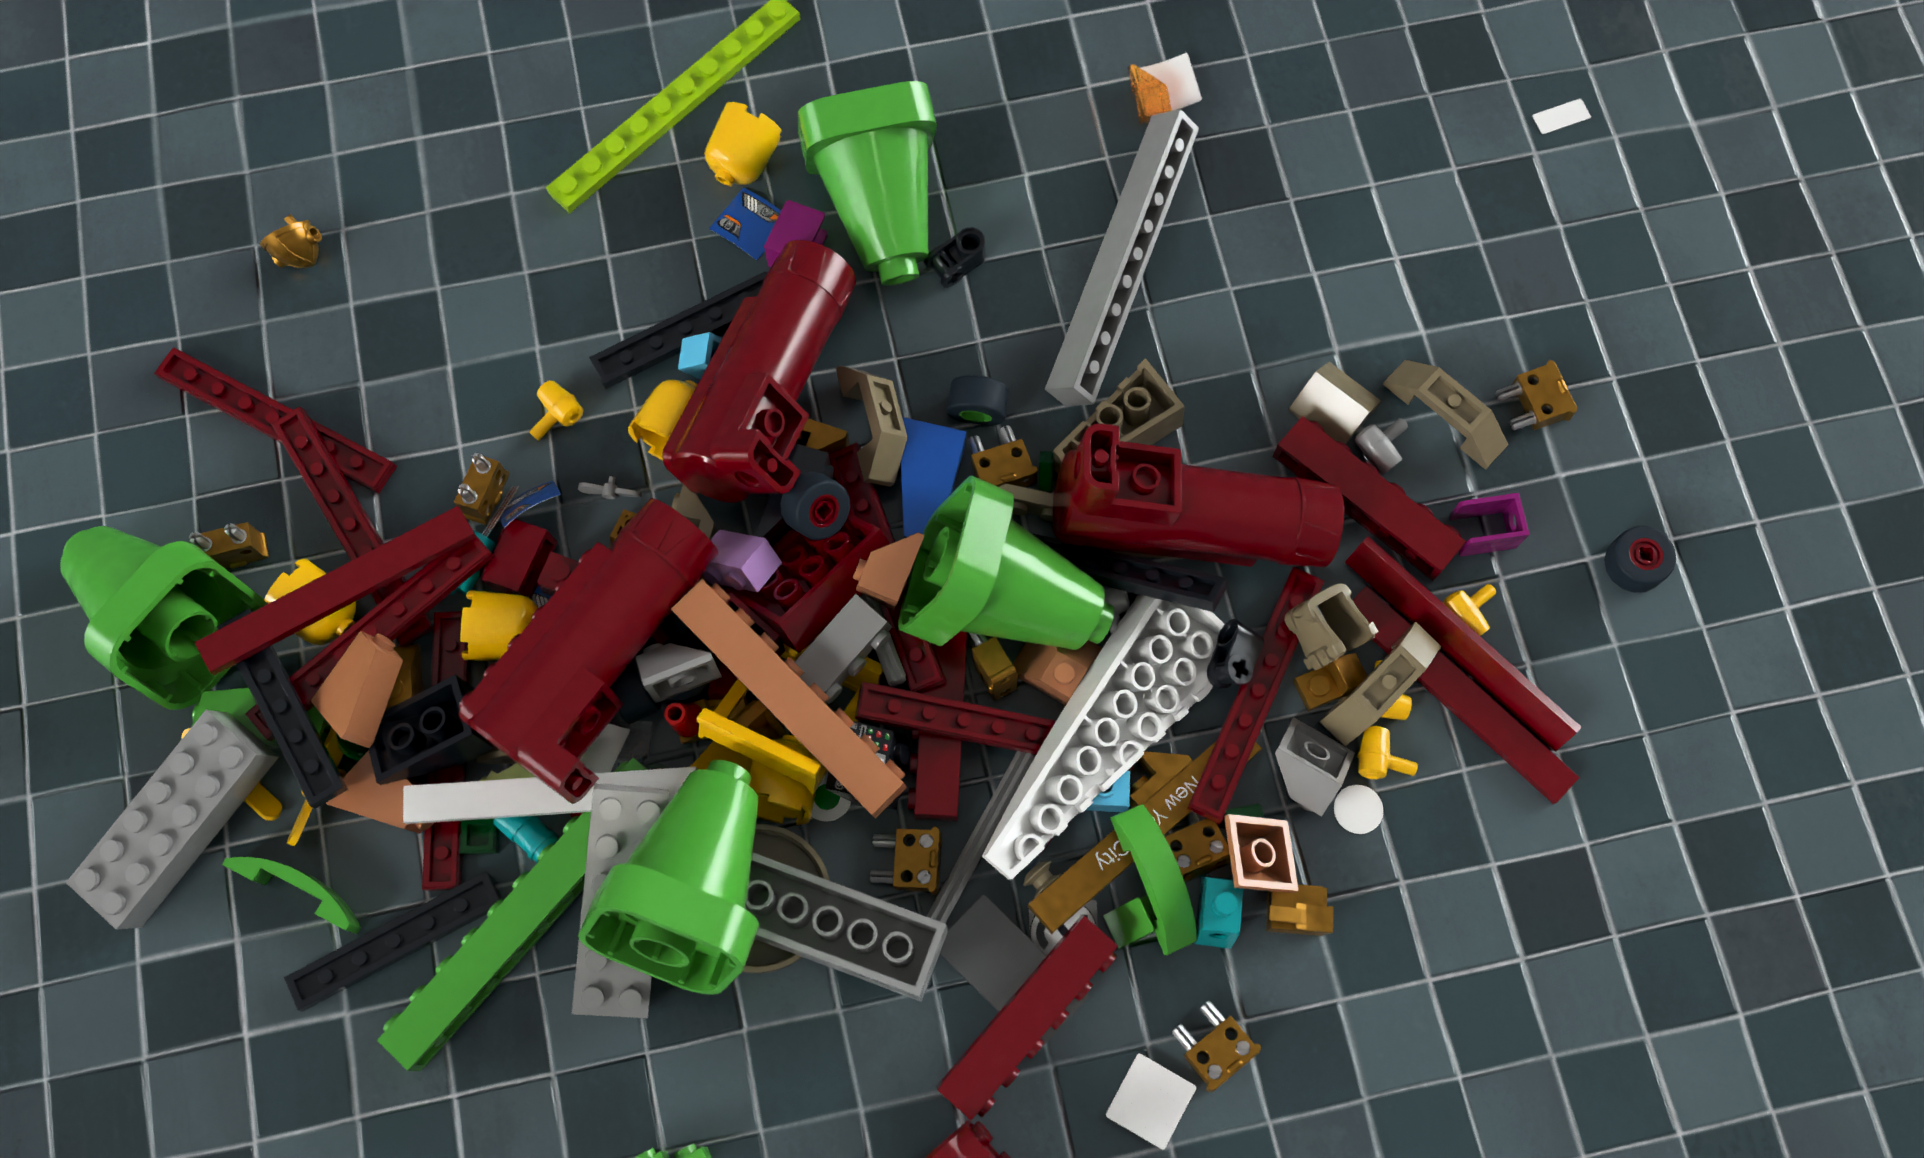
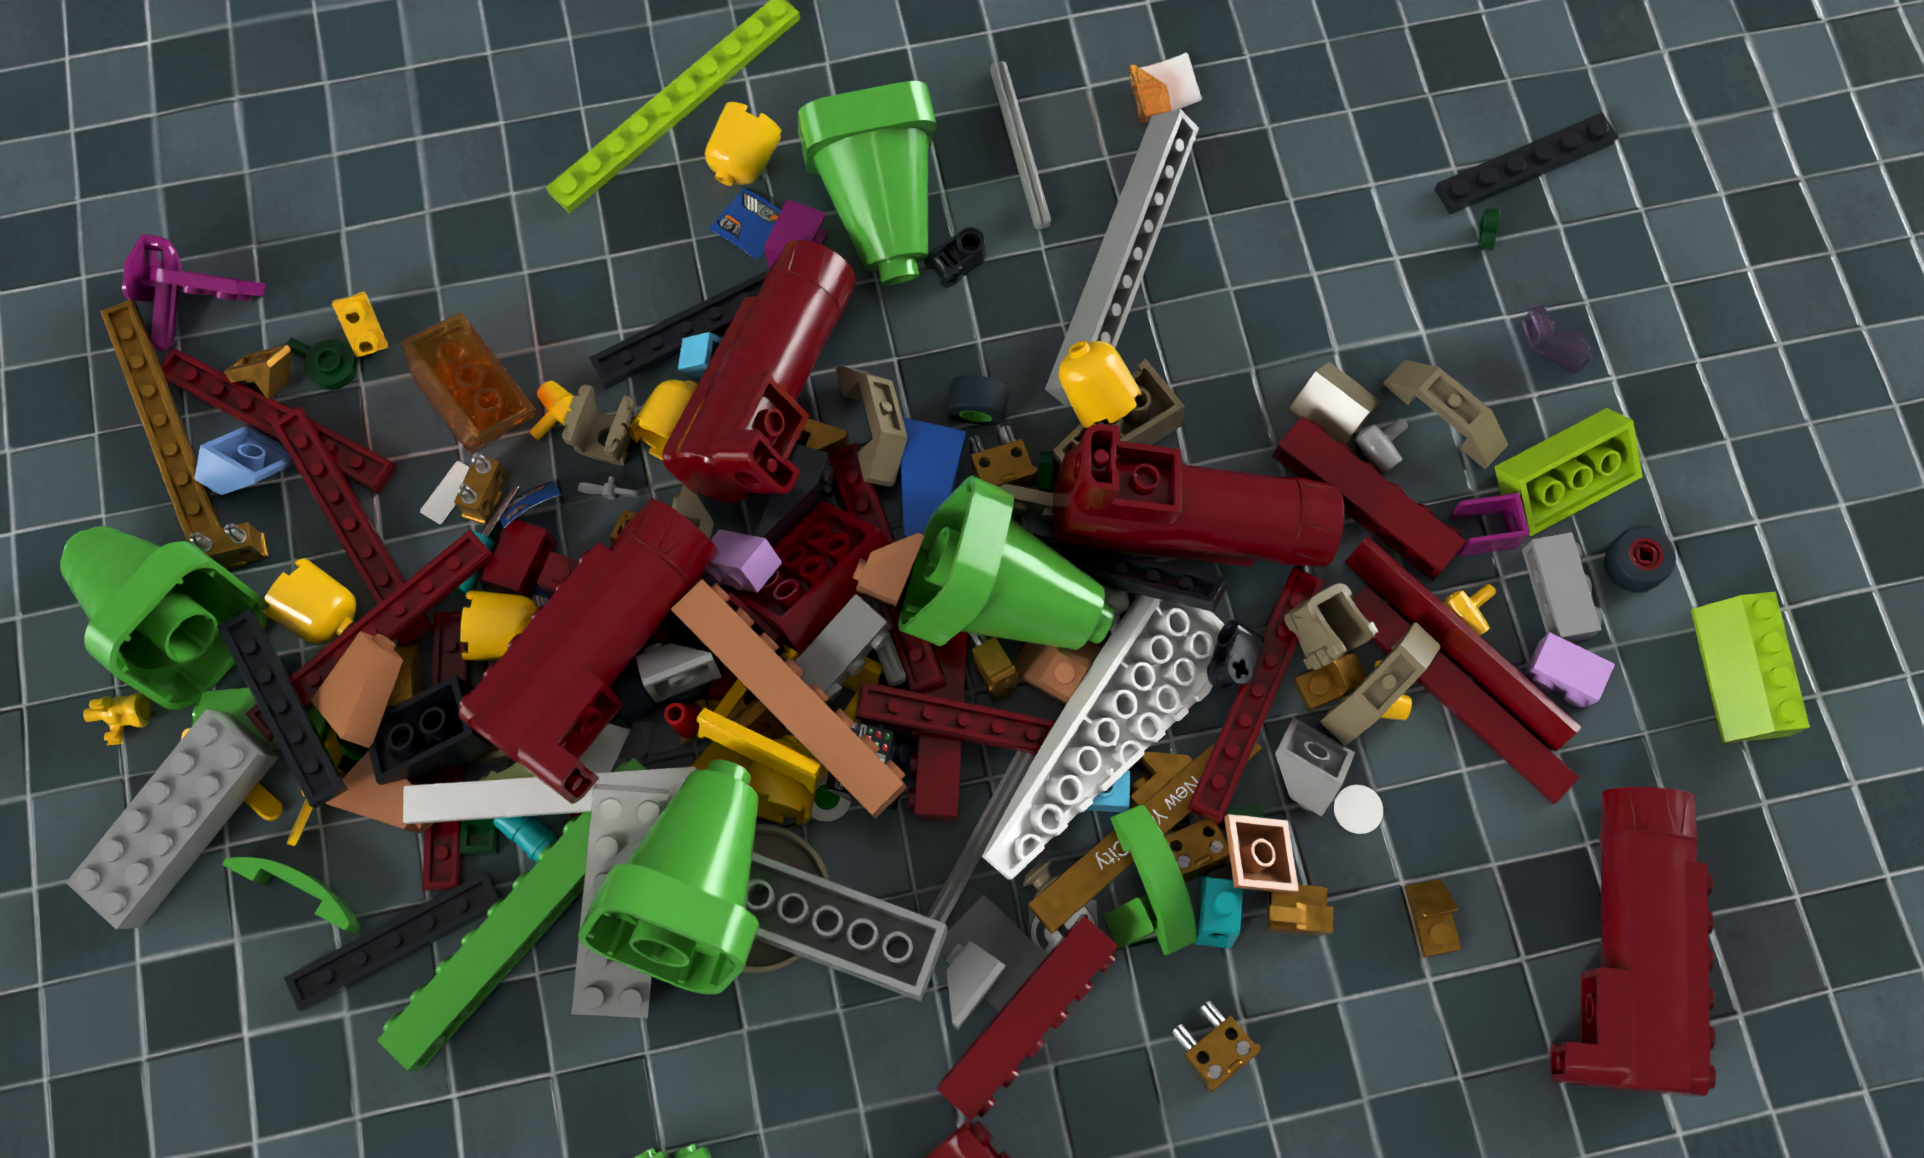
dark red tile [194,506,477,675] -> none
pearl gold helmet [260,214,322,268] -> none
black wheel [781,471,850,540] -> none
pearl gold piece [870,827,942,895] -> none
white sticker [1106,1053,1197,1150] -> none
yellow piece [1357,726,1418,780] -> none
pearl gold piece [1496,360,1577,430] -> none
white sticker [1532,99,1591,134] -> none
none -> yellow piece [83,692,151,746]
none -> pearl gold tile [100,300,222,544]
none -> magenta plate [122,234,265,352]
none -> medium blue slope [194,425,294,495]
none -> pearl gold slope [224,344,291,399]
none -> dark green piece [287,338,358,390]
none -> yellow hips [332,291,388,357]
none -> clear orange windscreen [402,312,536,454]
none -> white sticker [420,461,469,524]
none -> dark tan piece [562,385,635,466]
none -> light grey slope [946,940,1006,1030]
none -> light grey axle [990,61,1051,230]
none -> yellow cylinder [1058,340,1142,428]
none -> pearl gold slope [1404,879,1462,958]
none -> black plate [1434,112,1619,215]
none -> dark green tile [1478,208,1500,251]
none -> lime slope [1494,408,1643,536]
none -> clear purple slope [1522,305,1591,373]
none -> light grey brick [1522,532,1602,642]
none -> lavender brick [1524,632,1615,708]
none -> dark red piece [1550,787,1716,1097]
none -> lime slope [1691,592,1810,744]

